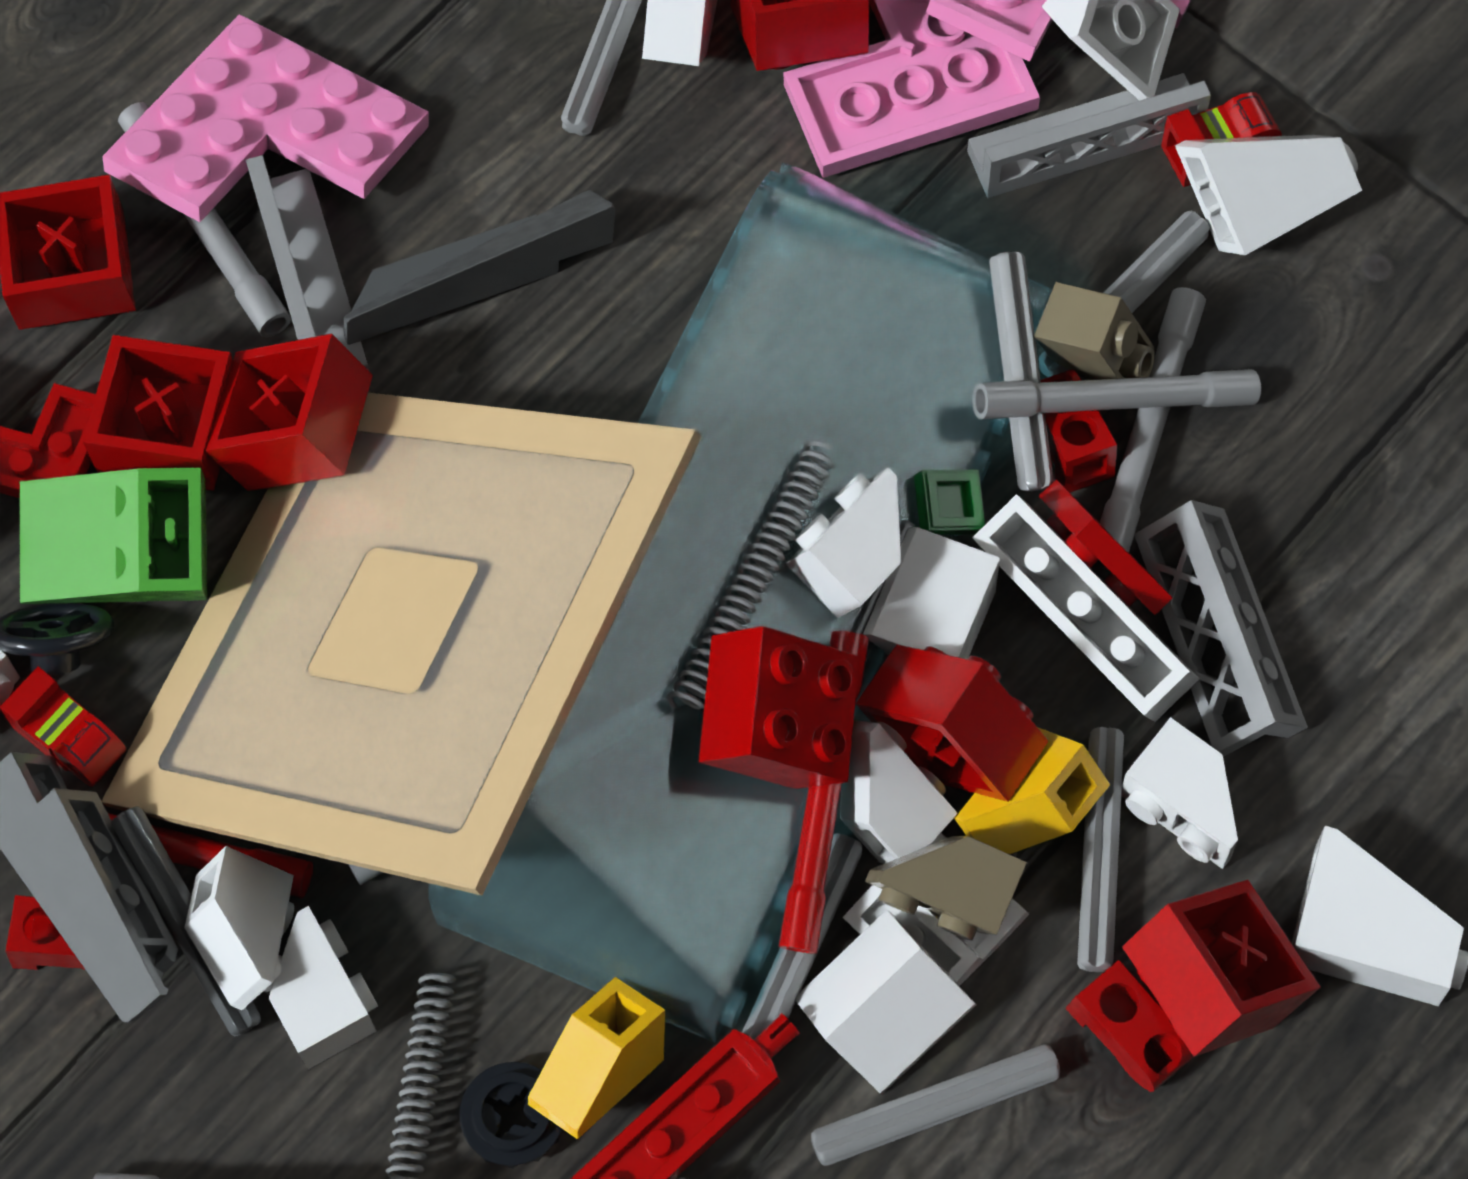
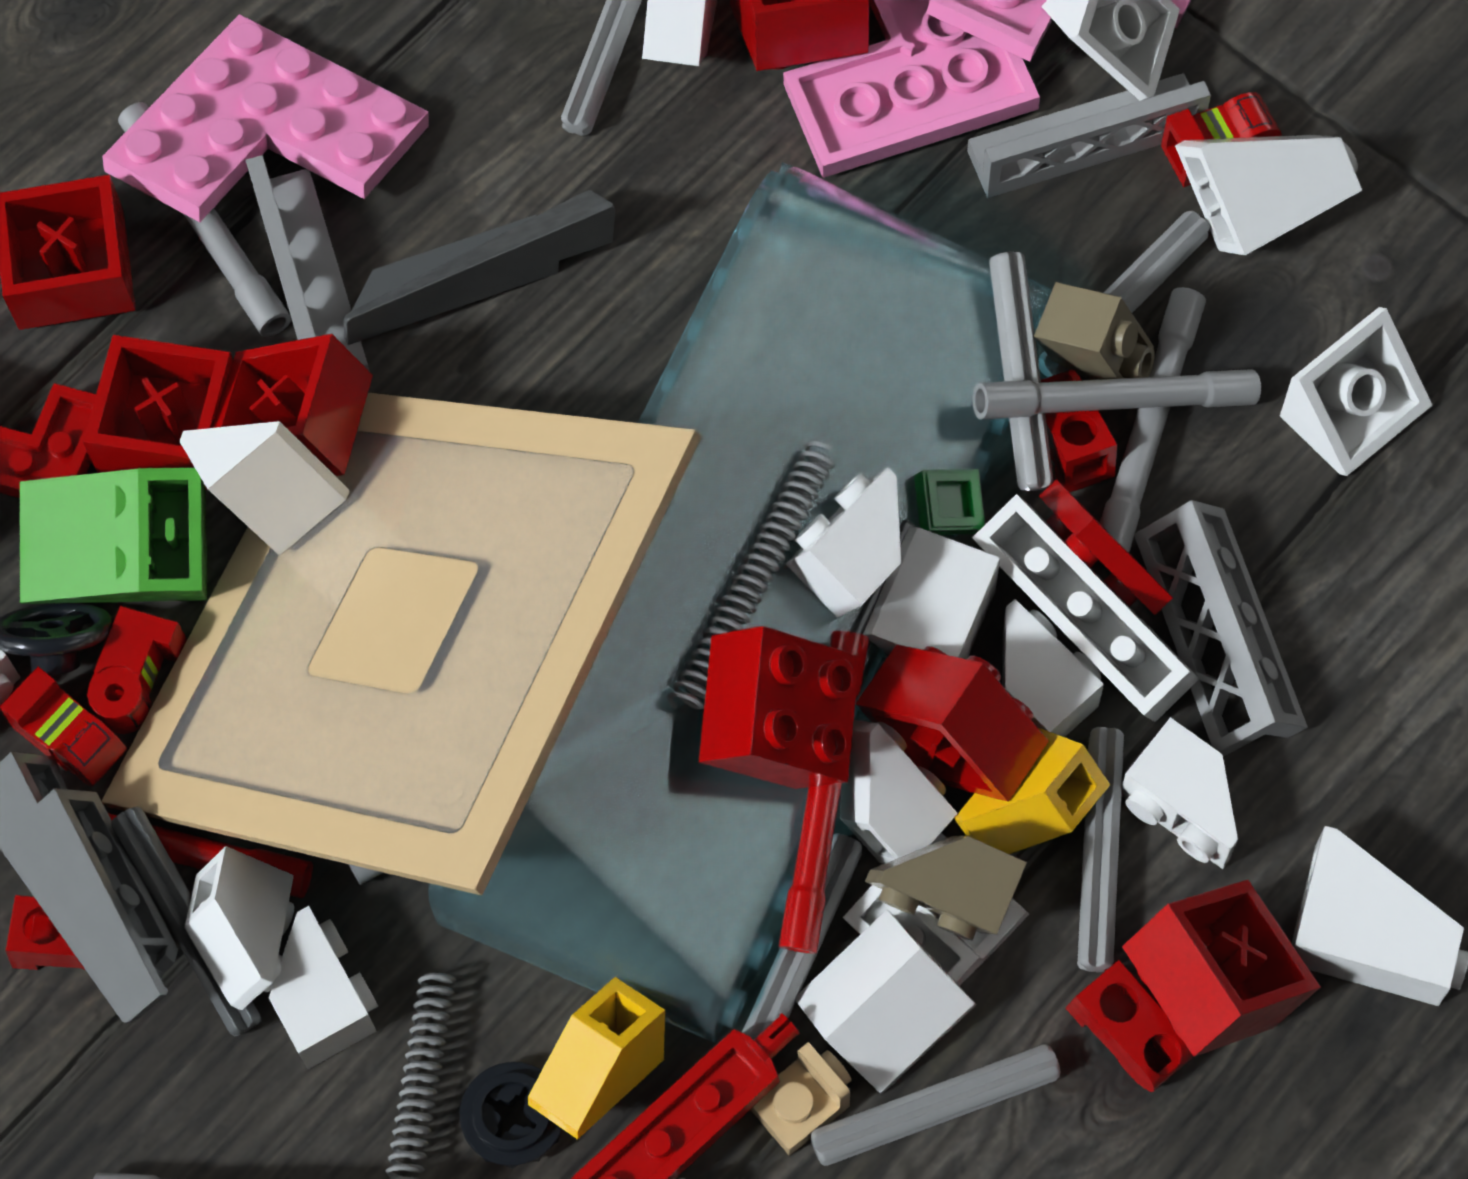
none -> red leg [87,606,187,734]
none -> white slope [180,421,349,556]
none -> tan bracket [750,1042,852,1156]
none -> white slope [1002,599,1104,737]
none -> white slope [1280,307,1432,476]

